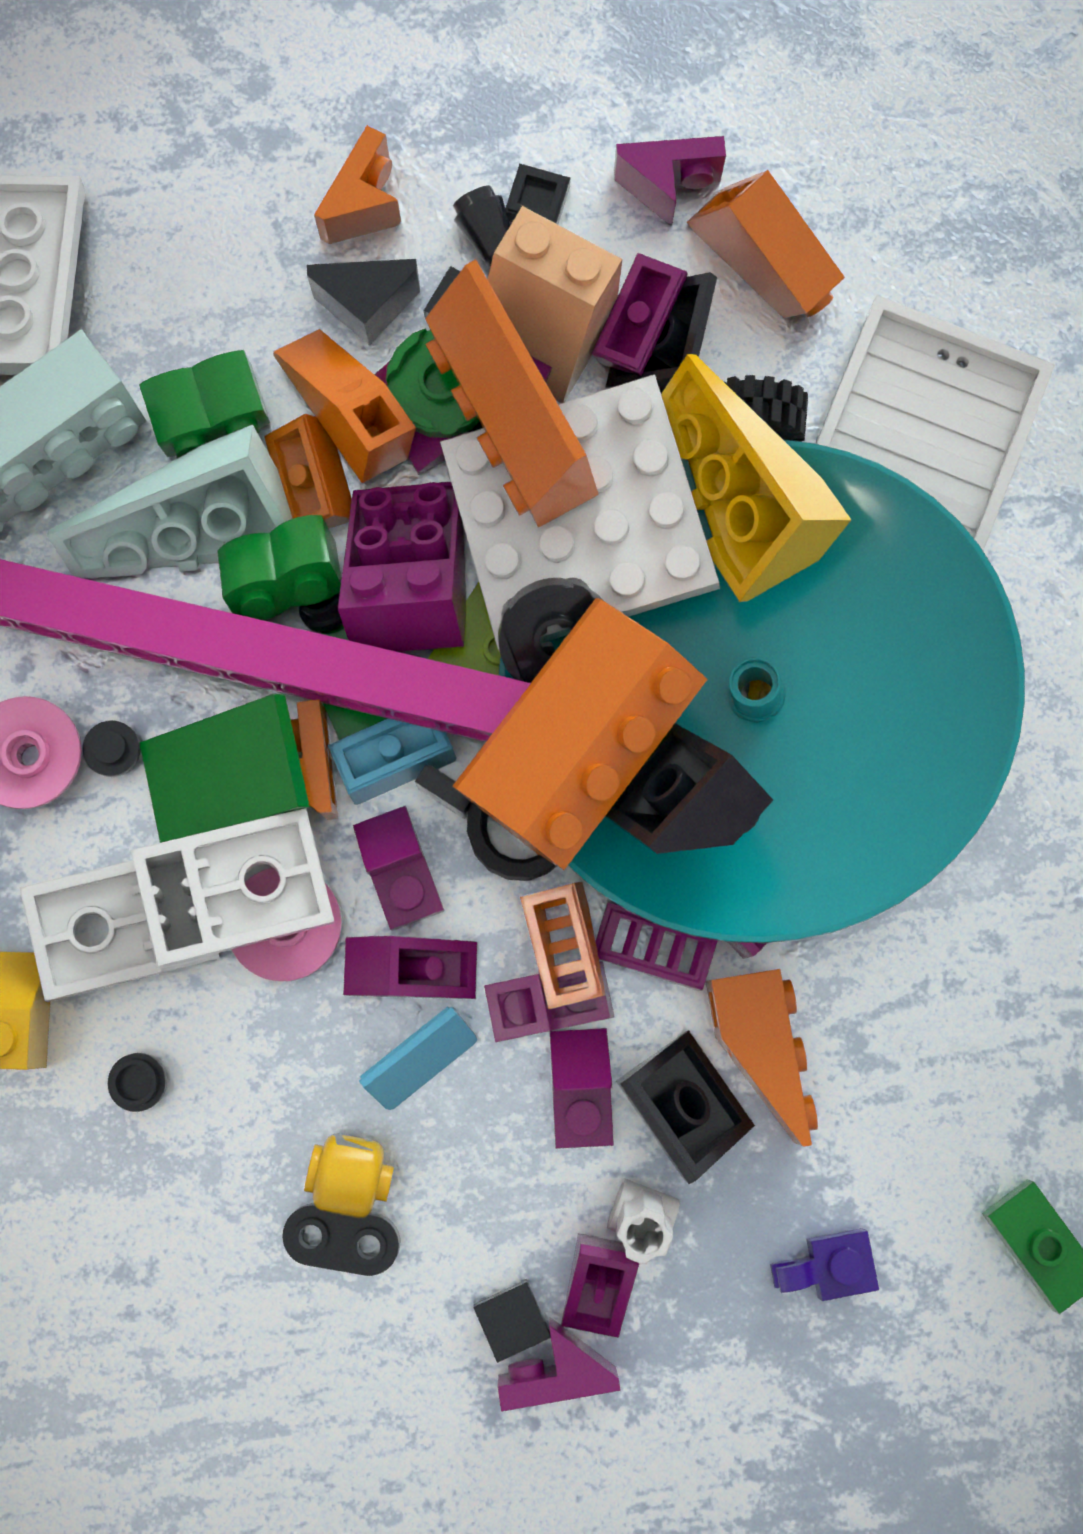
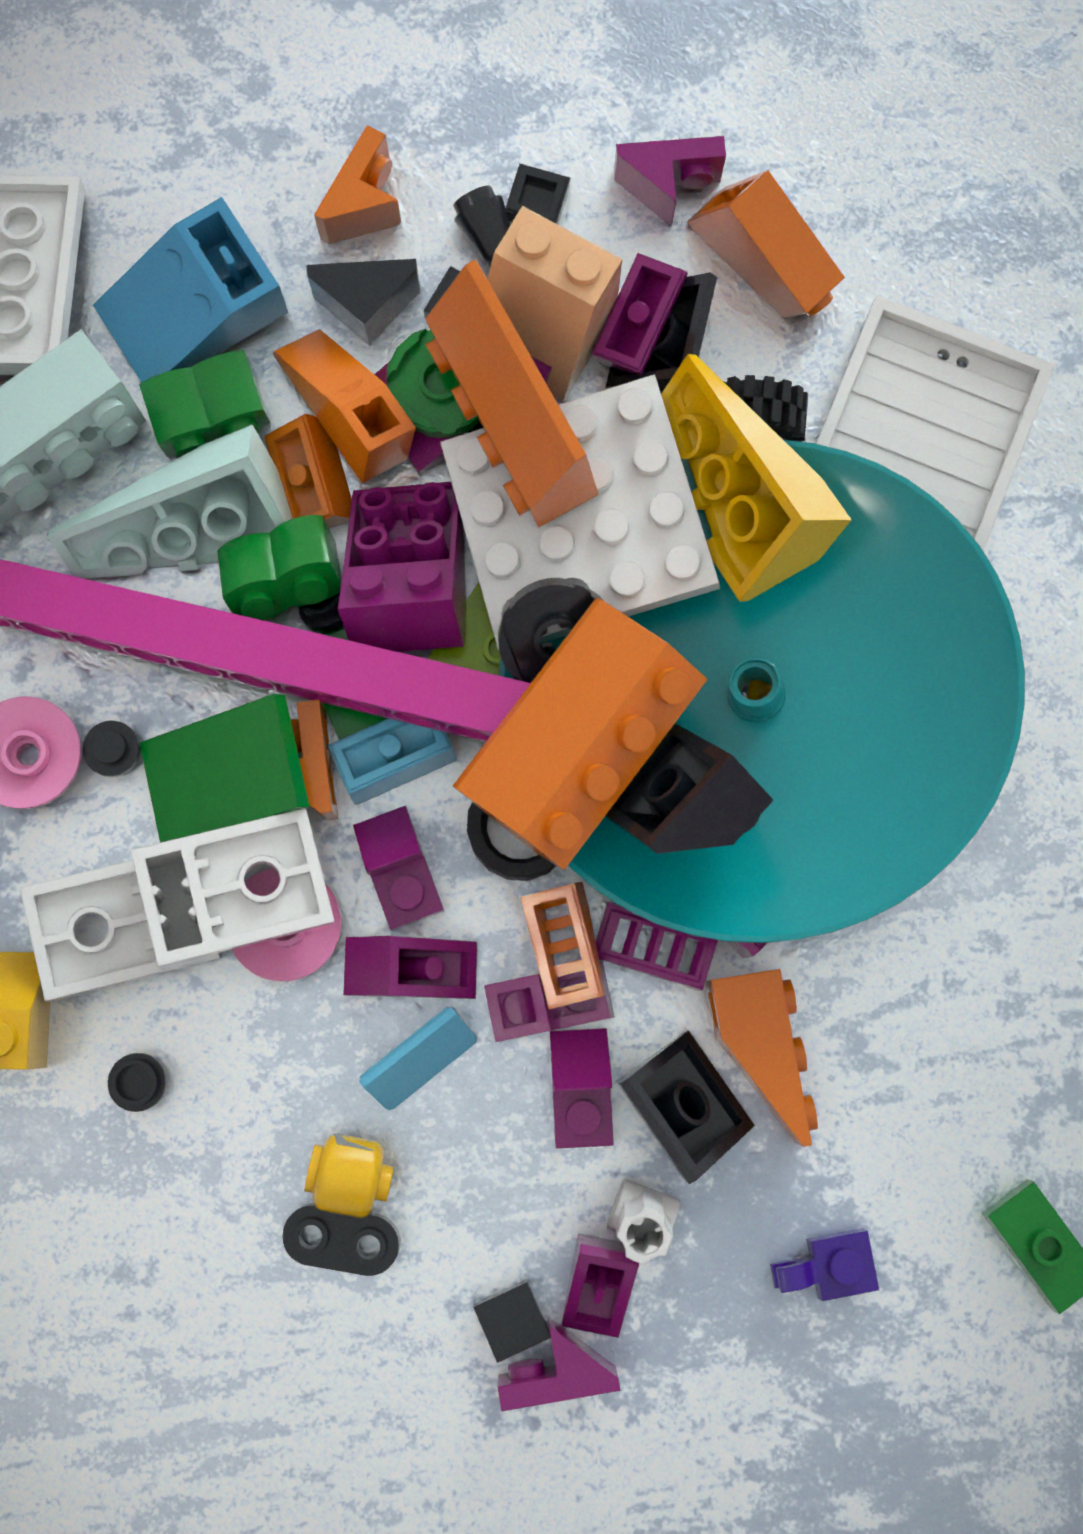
black tile [415,765,472,819] -> none
none -> dark azure slope [93,197,289,383]

